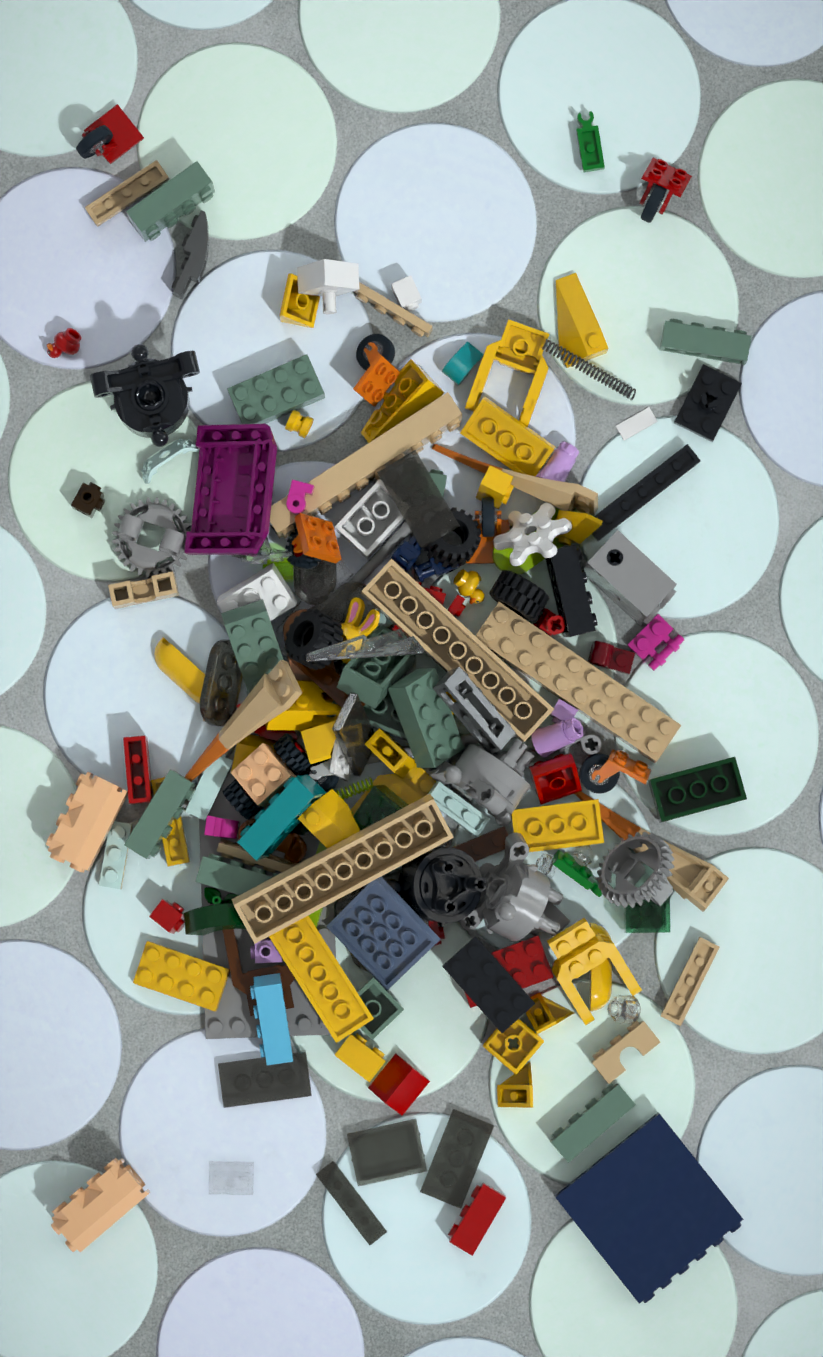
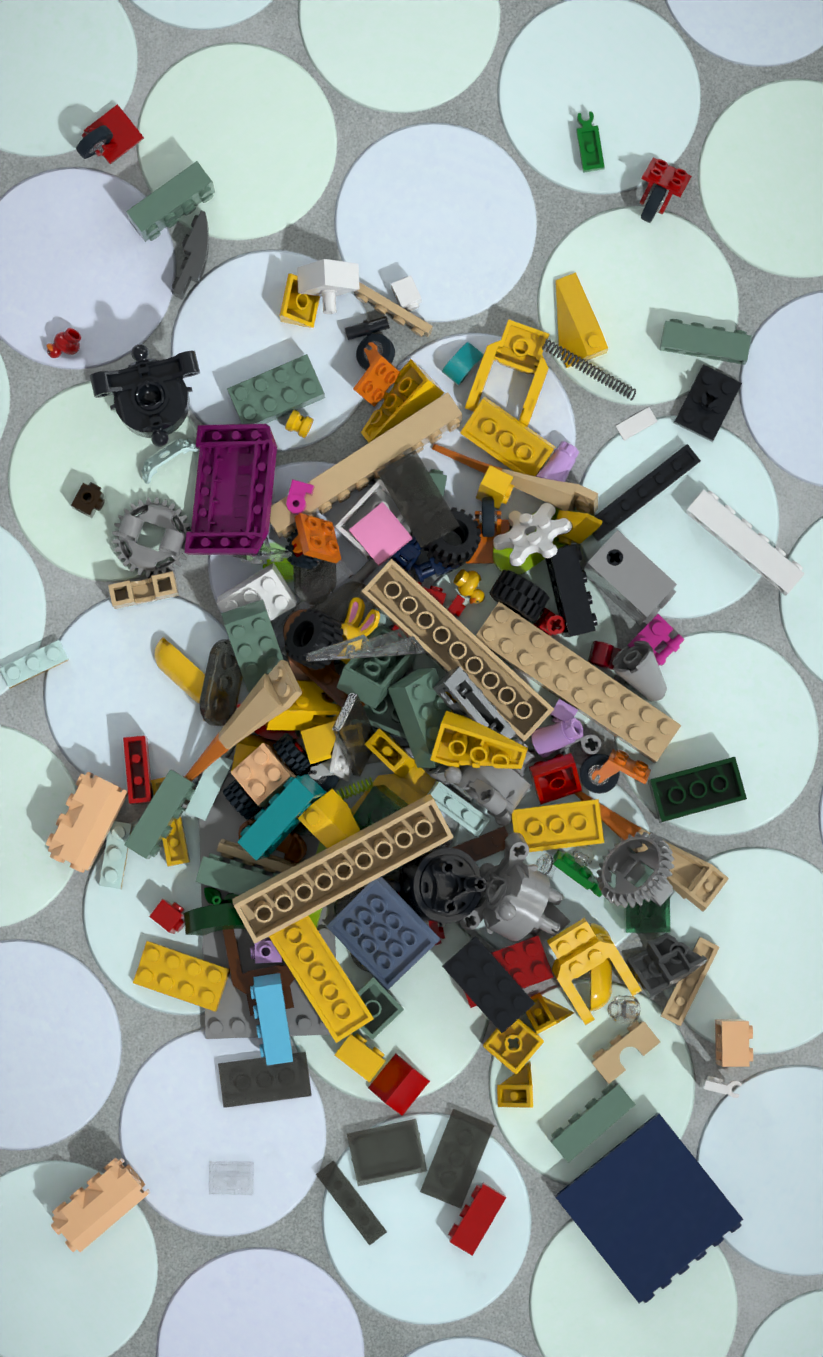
tan plate [85,160,169,227] -> none
dark pink leg [204,815,239,839] -> none
none -> light aqua plate [0,640,69,688]
none -> black pin [345,316,390,340]
none -> bright pink slope [349,502,413,566]
none -> yellow wedge [430,711,528,769]
none -> light grey cone [612,641,667,701]
none -> dark grey slope [626,933,707,998]
none -> white brick [685,490,805,596]
none -> white plate [700,1076,742,1098]
none -> light nougat brick [715,1019,753,1067]

